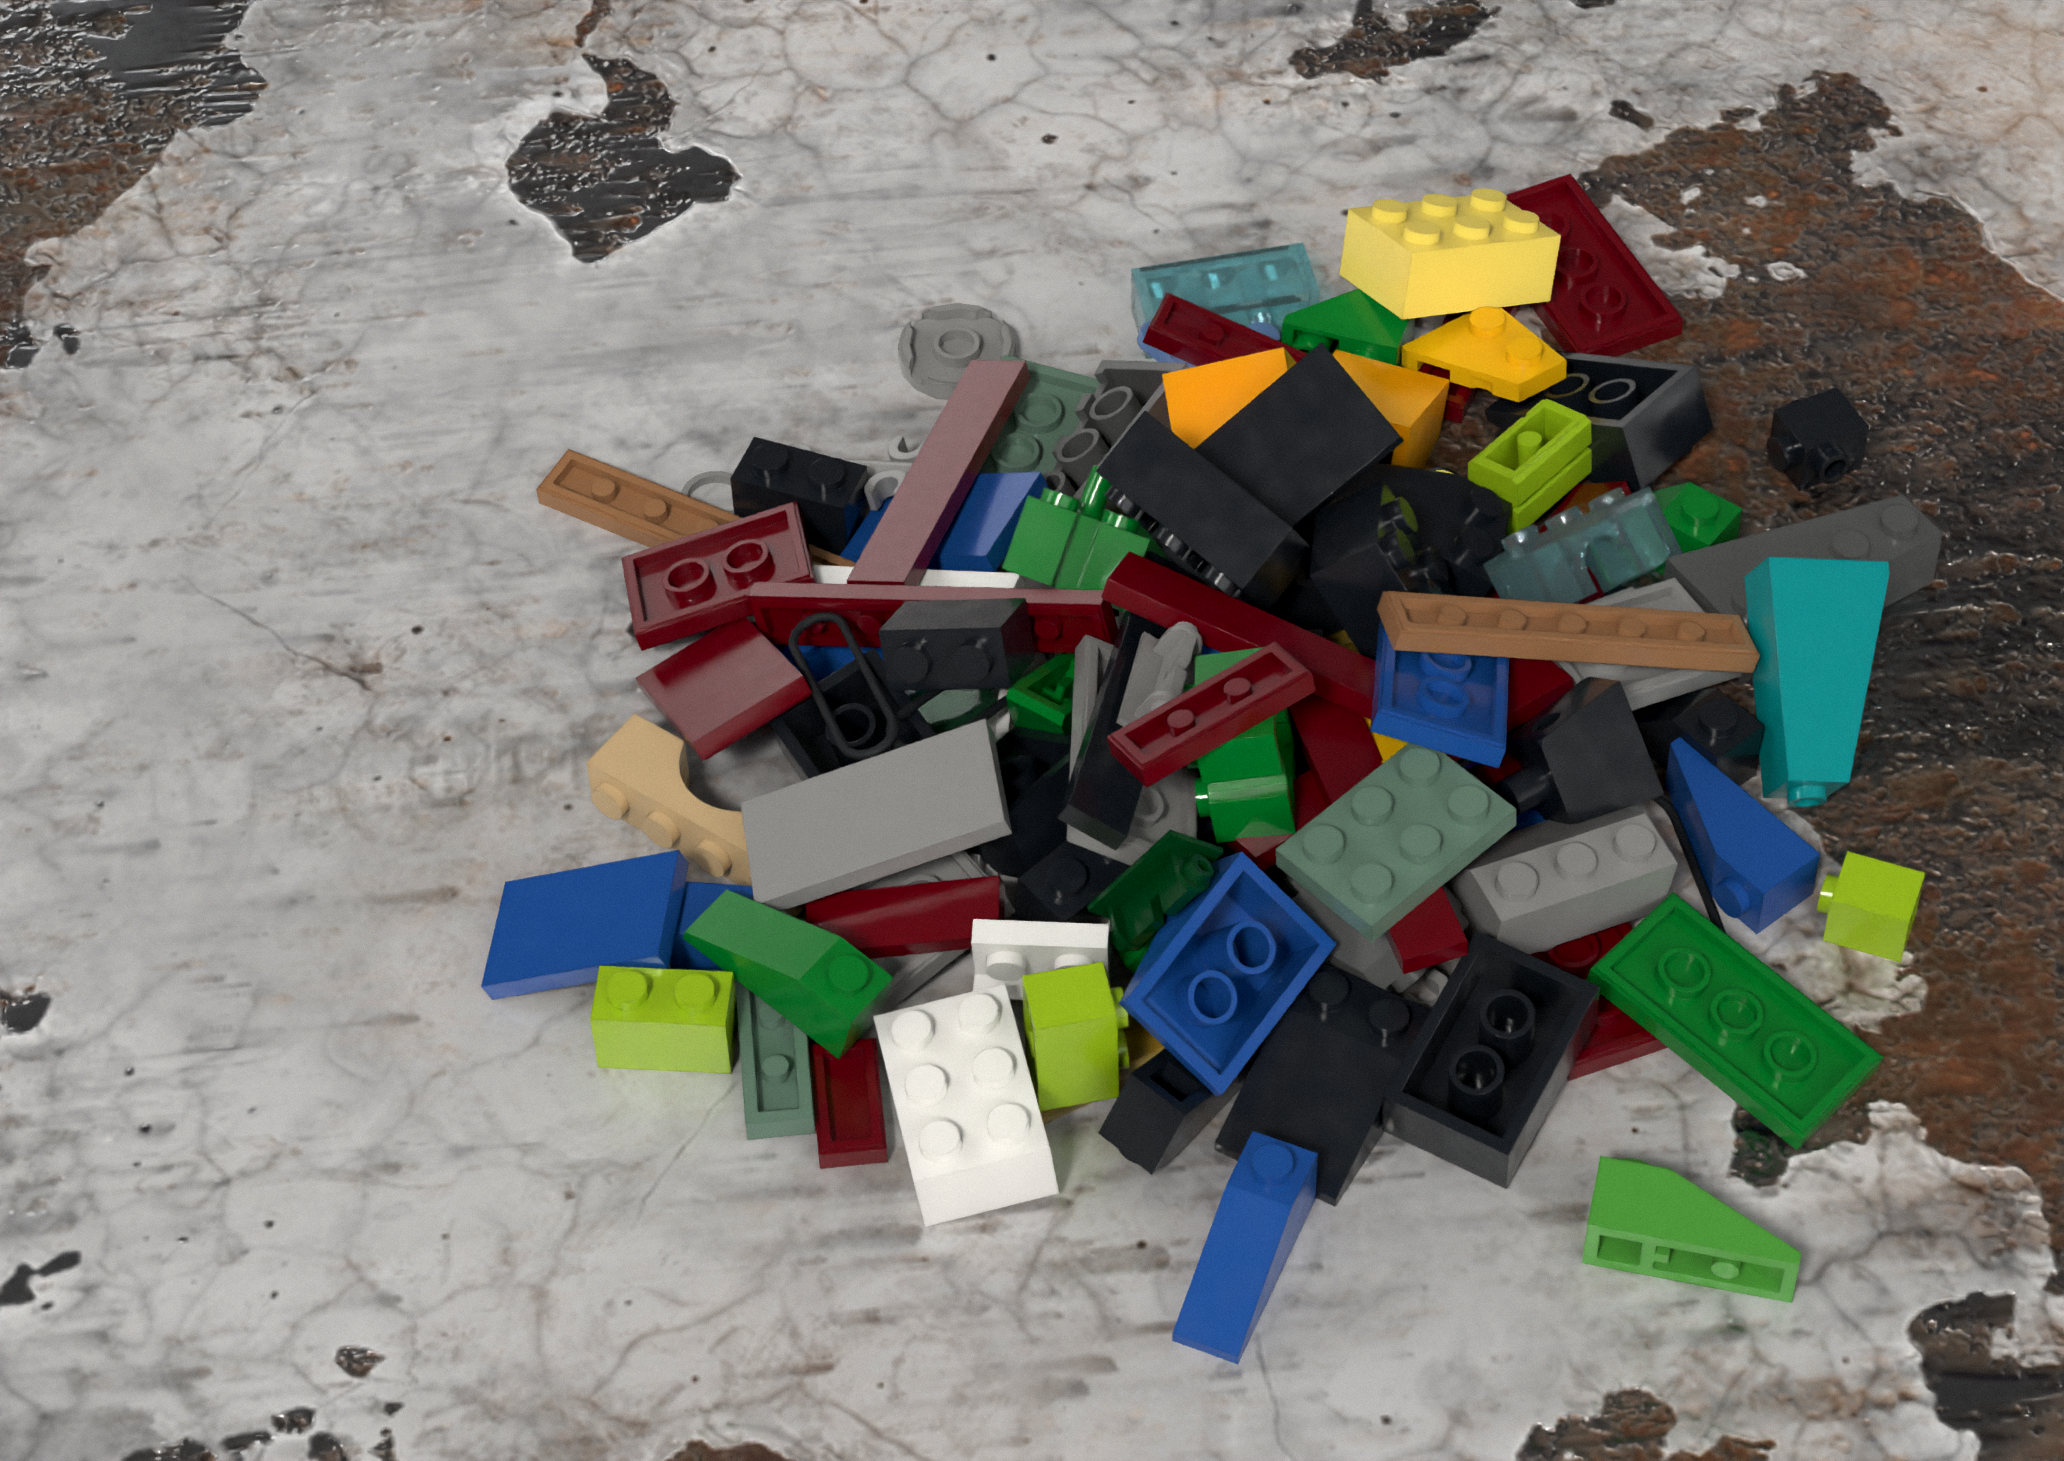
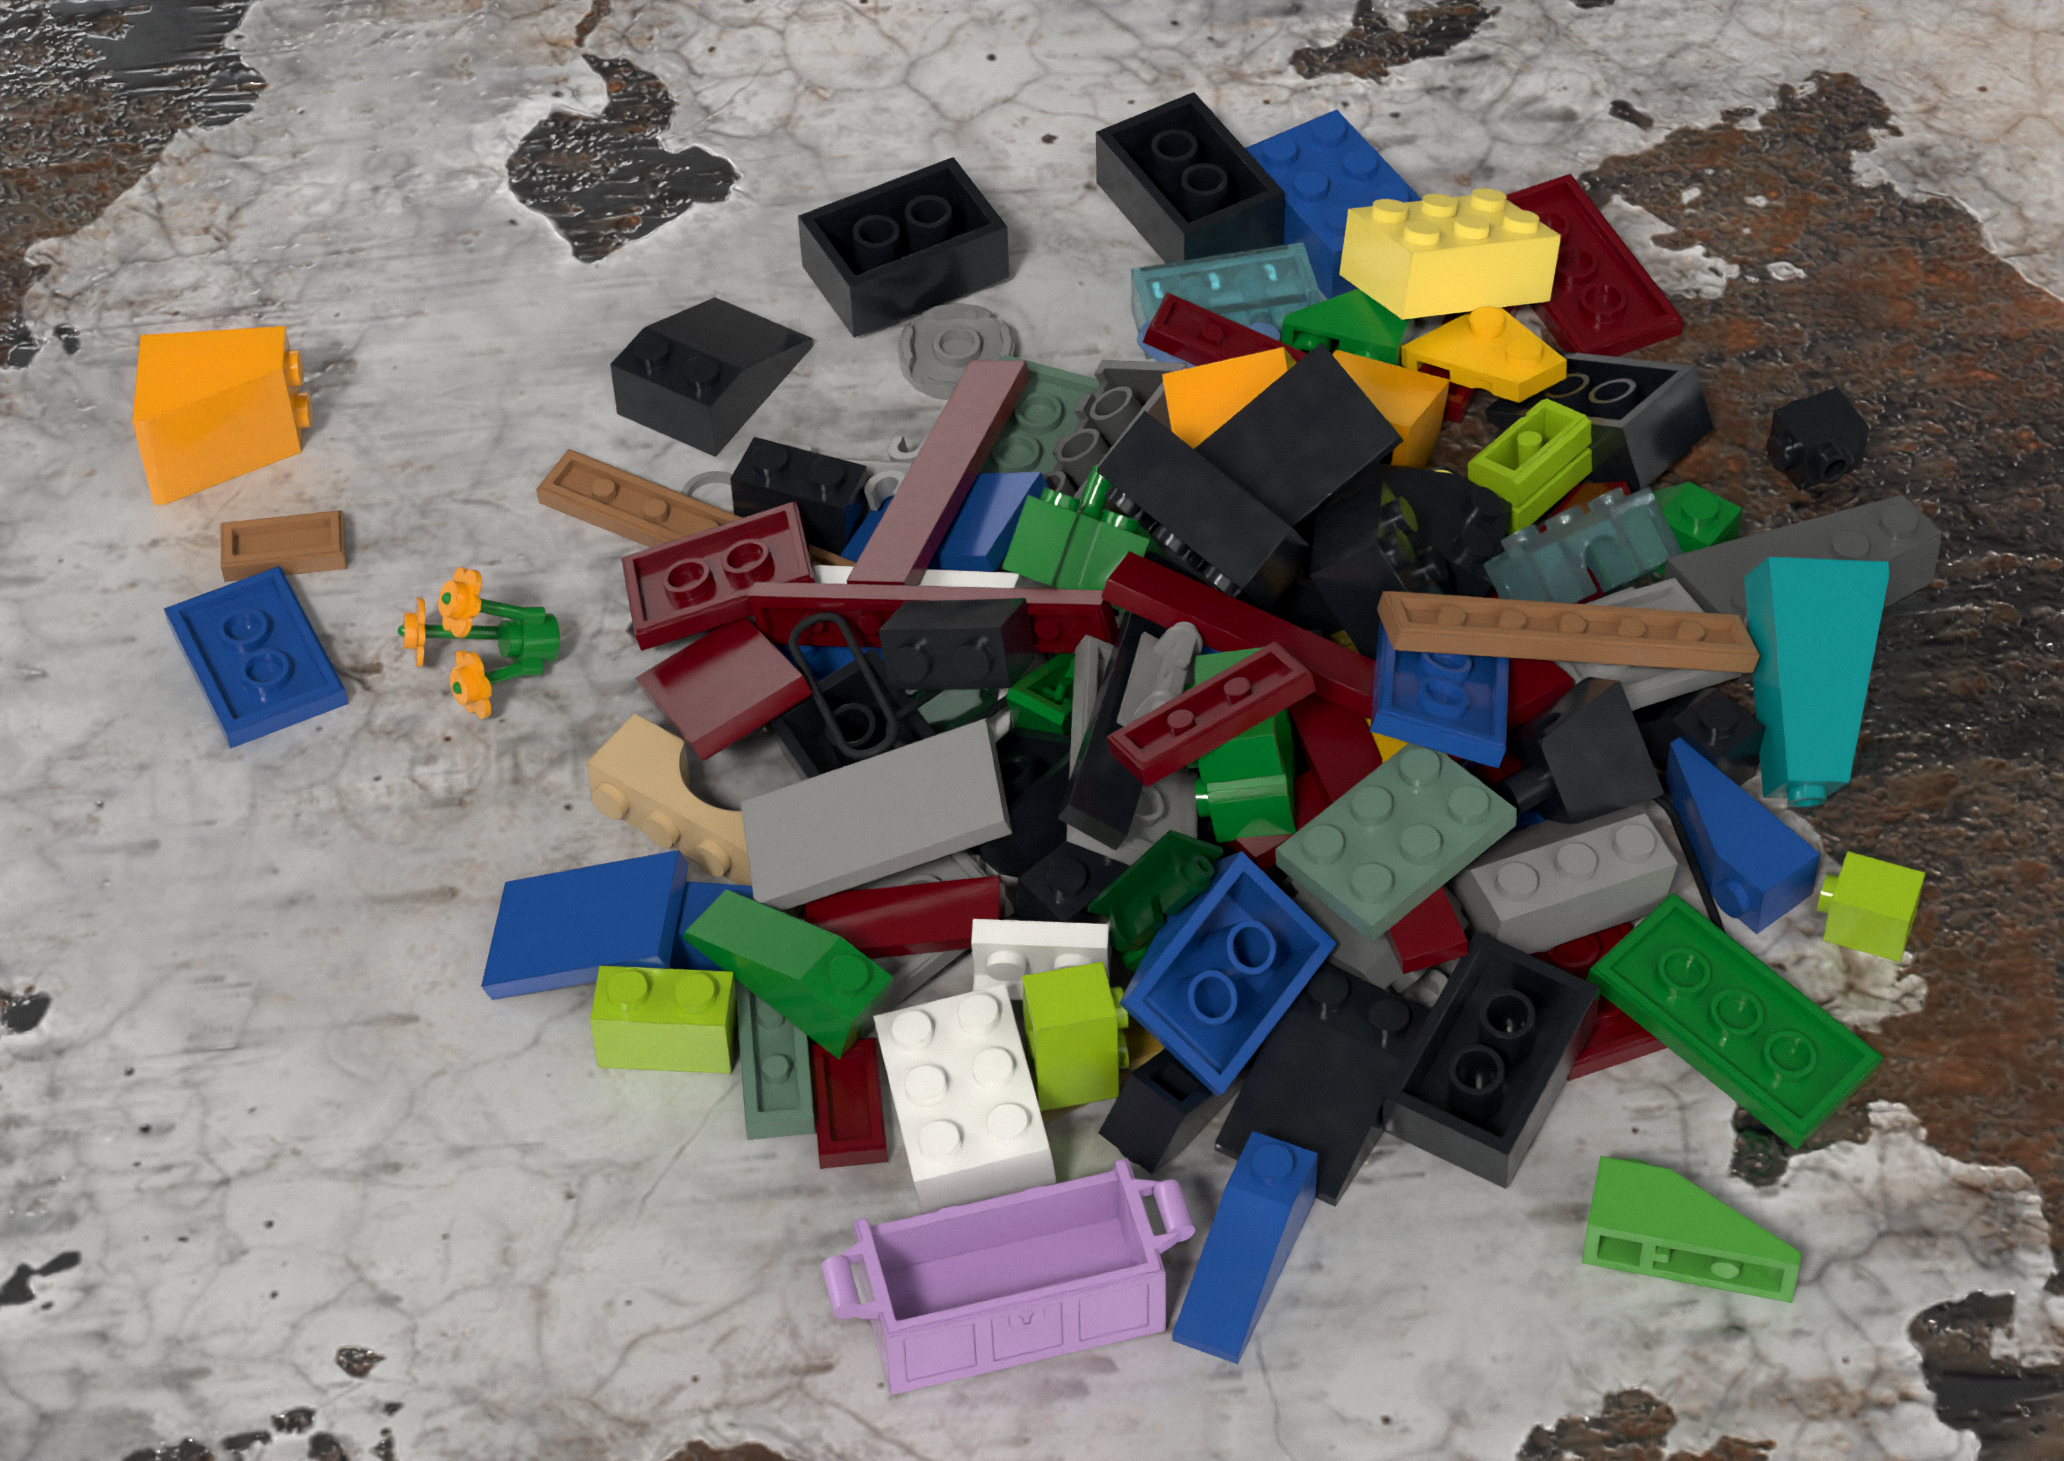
none -> light orange slope [132,326,313,505]
none -> blue tile [164,566,349,749]
none -> medium nougat tile [221,510,347,582]
none -> plant [398,567,560,719]
none -> black slope [610,297,813,457]
none -> black brick [798,157,1009,338]
none -> lavender container [821,1158,1195,1395]
none -> black brick [1096,92,1285,285]
none -> blue brick [1245,109,1422,299]

